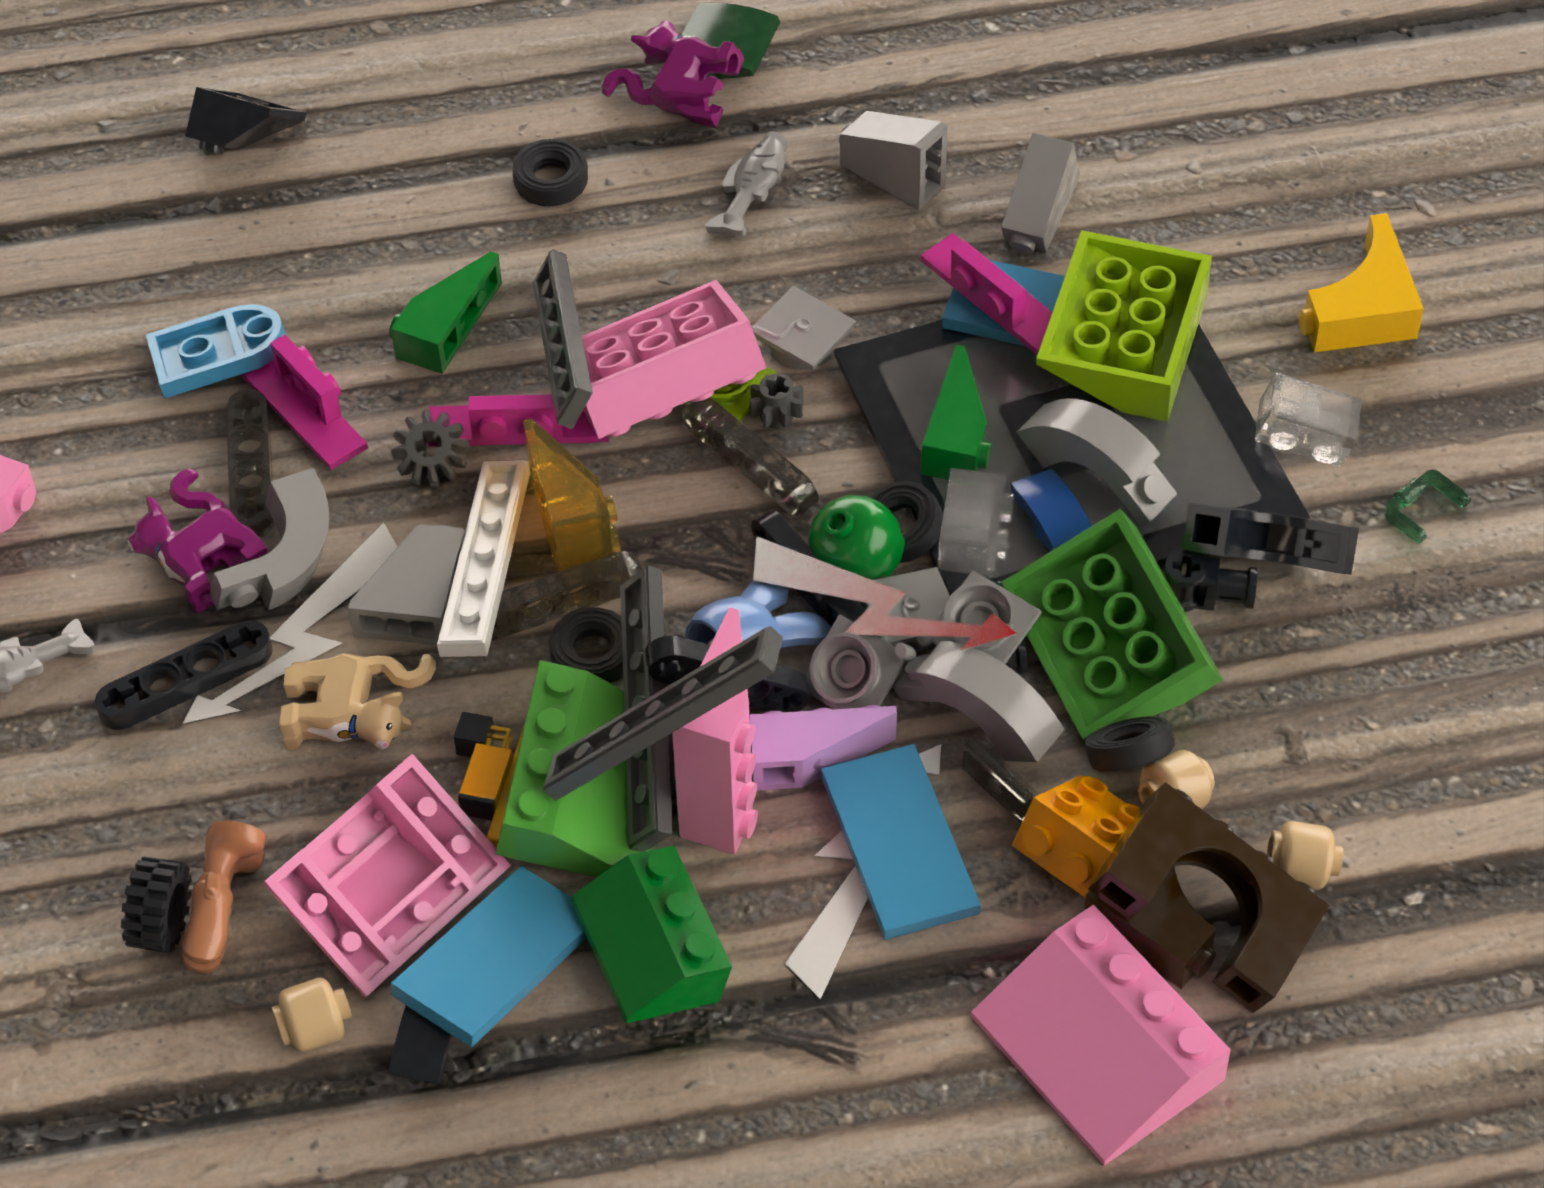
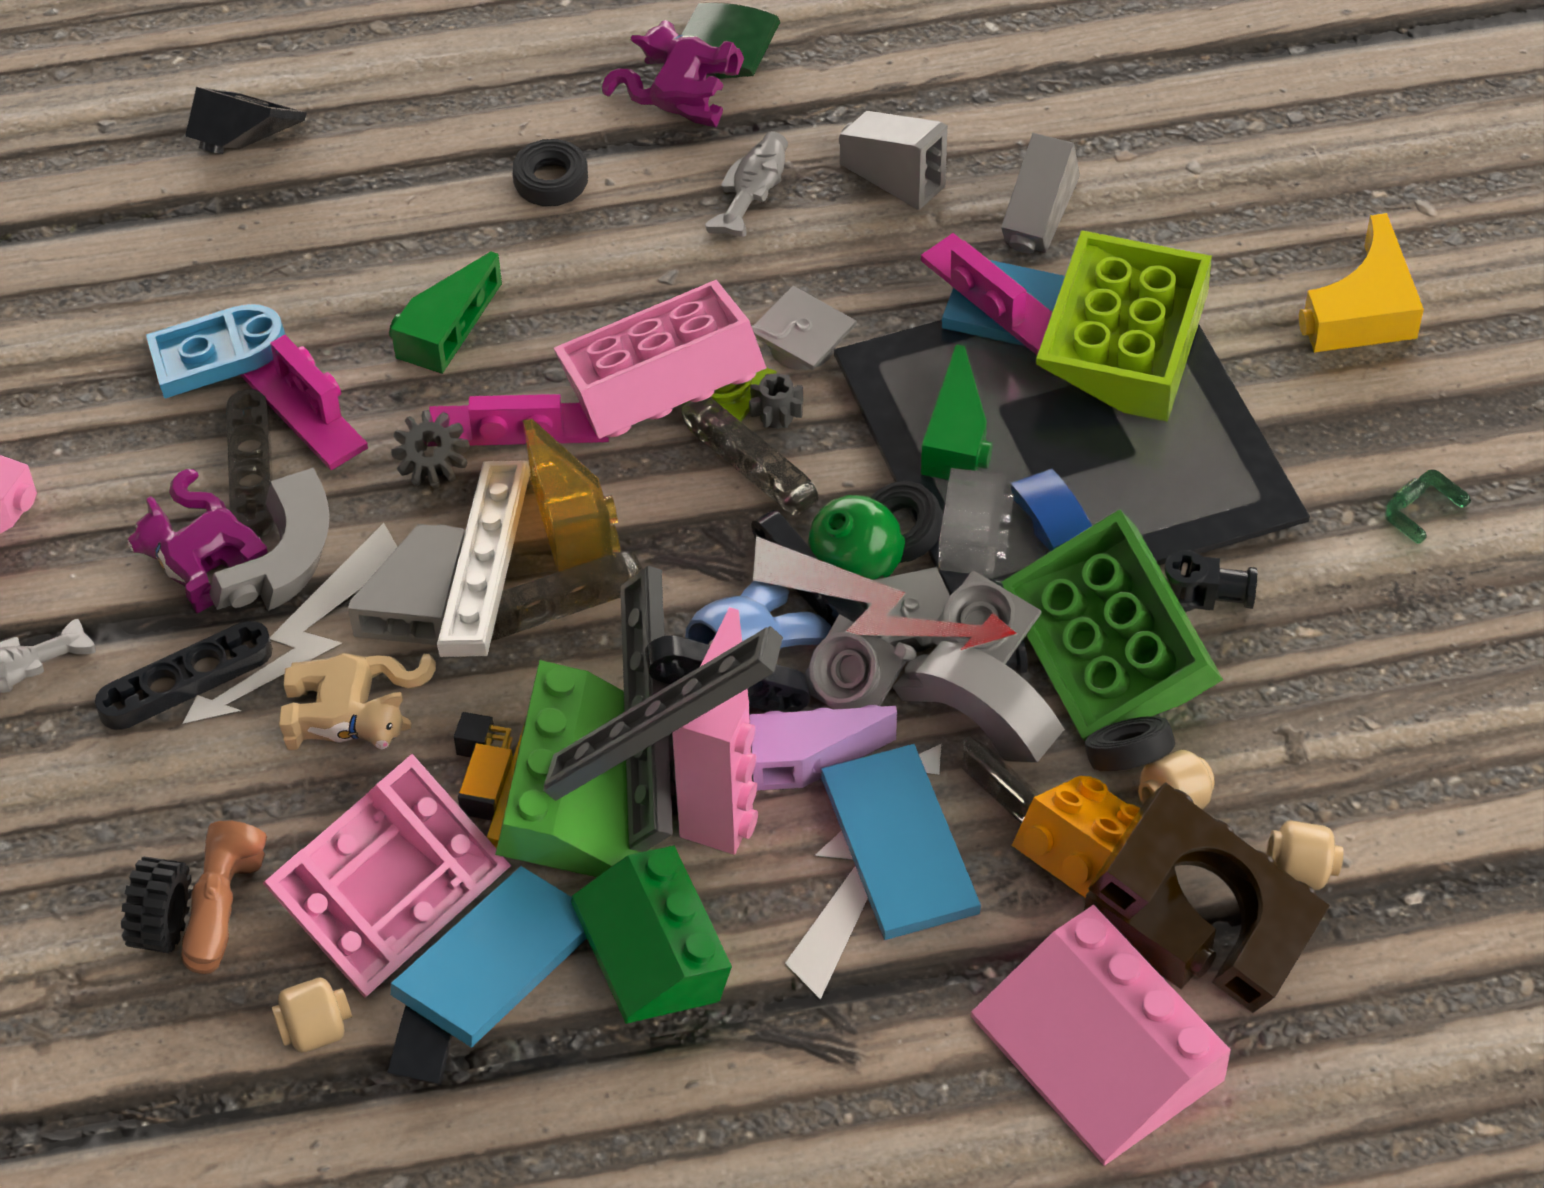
dark grey tile [533,249,593,429] -> none
black tyre [549,607,623,683] -> none
light grey arch [1016,398,1177,525] -> none
black arch [1182,502,1359,575] -> none
clear brick [1254,372,1362,467] -> none

